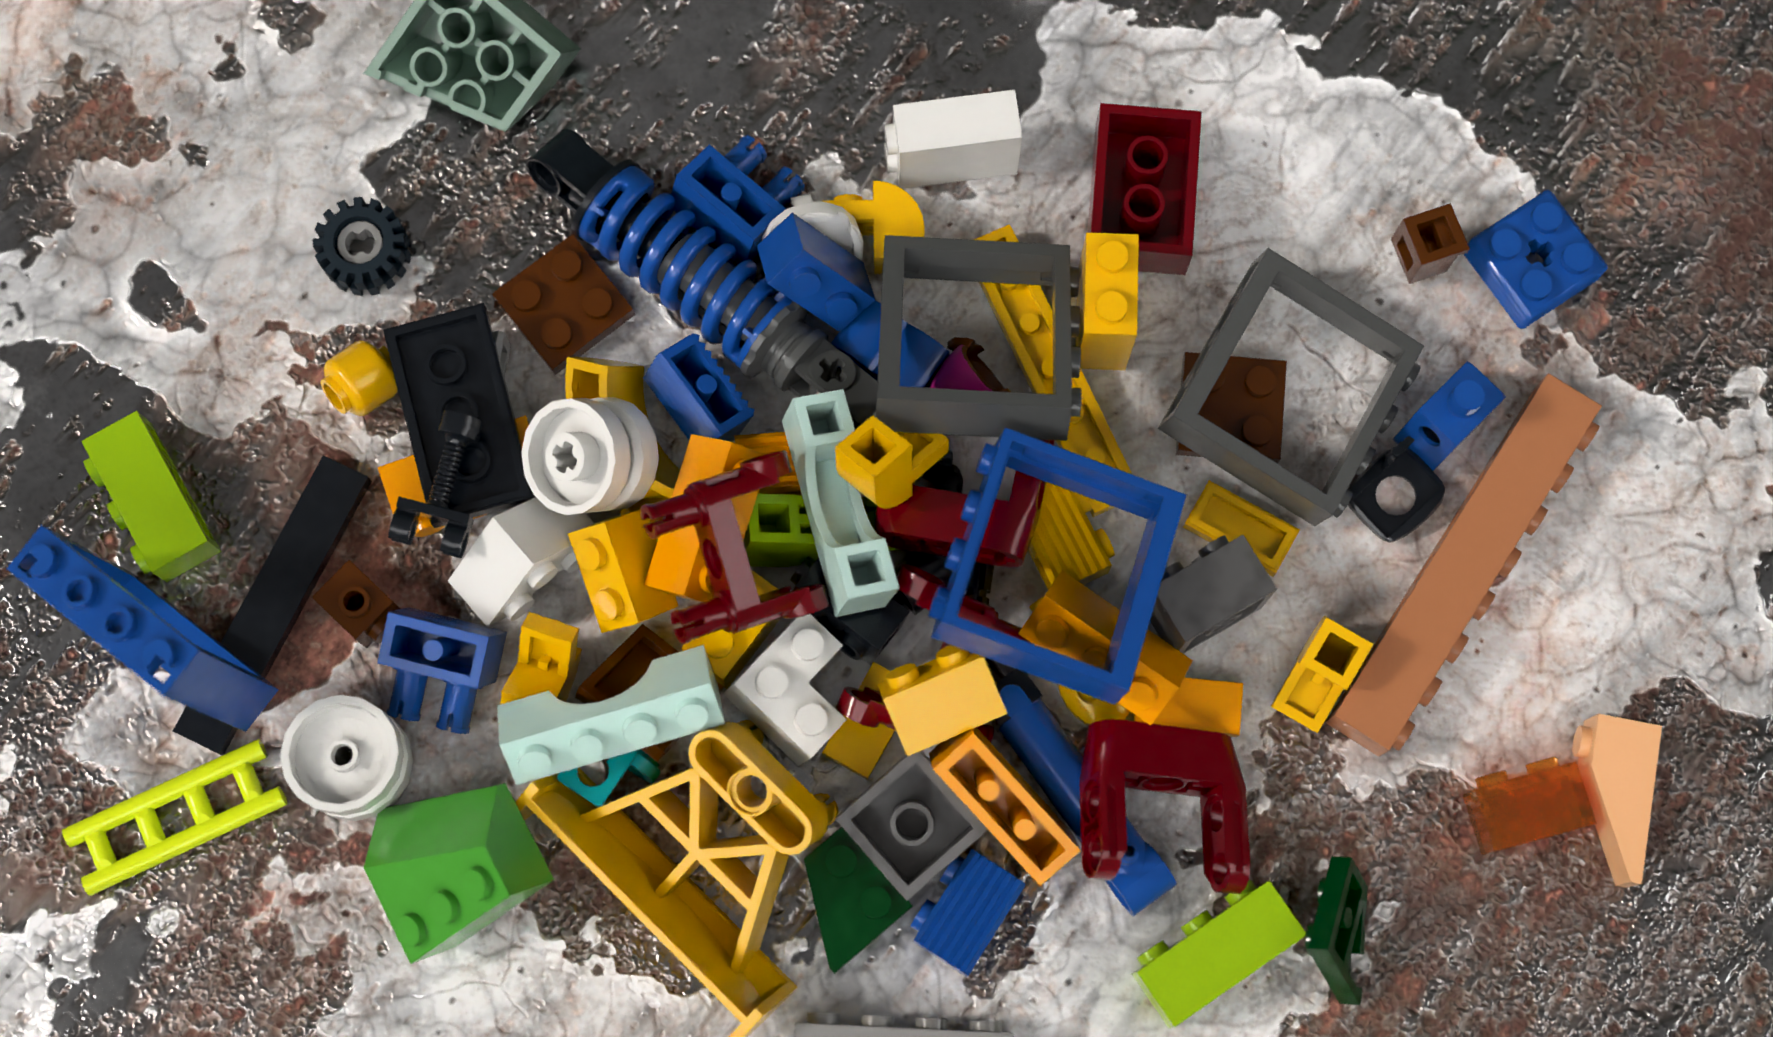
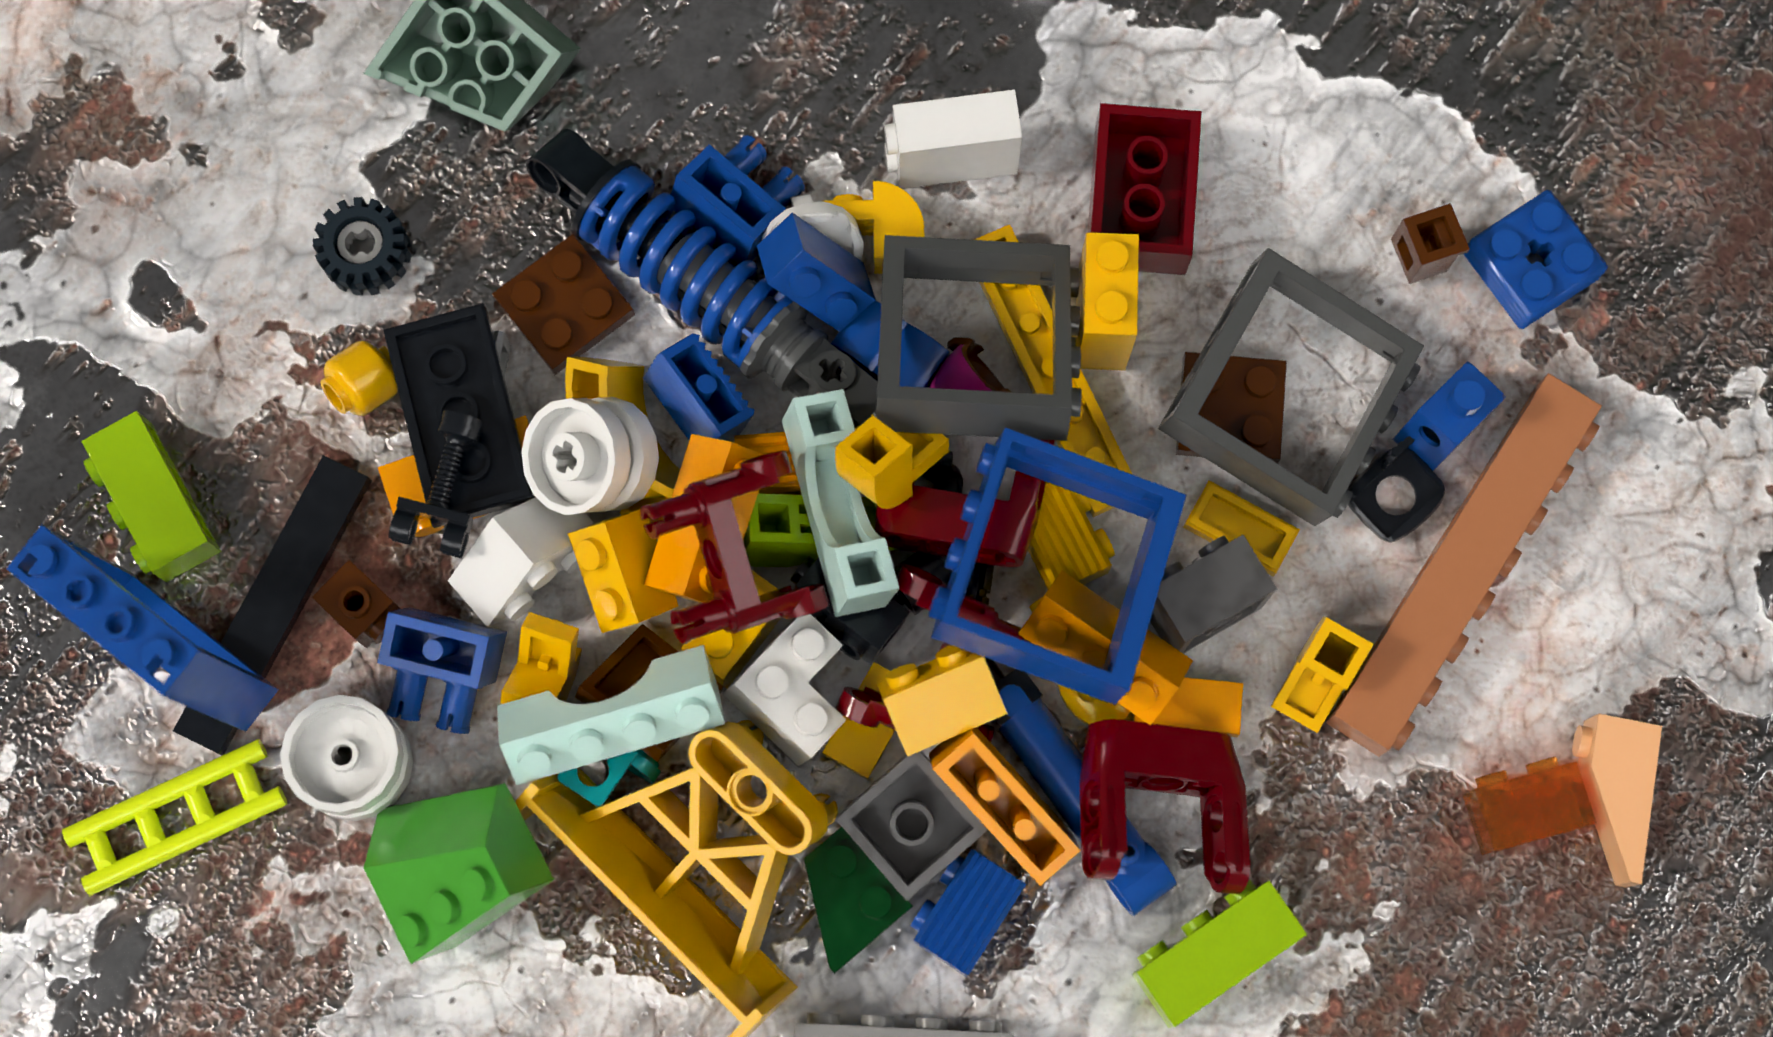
dark green wing [1305,856,1368,1005] -> none

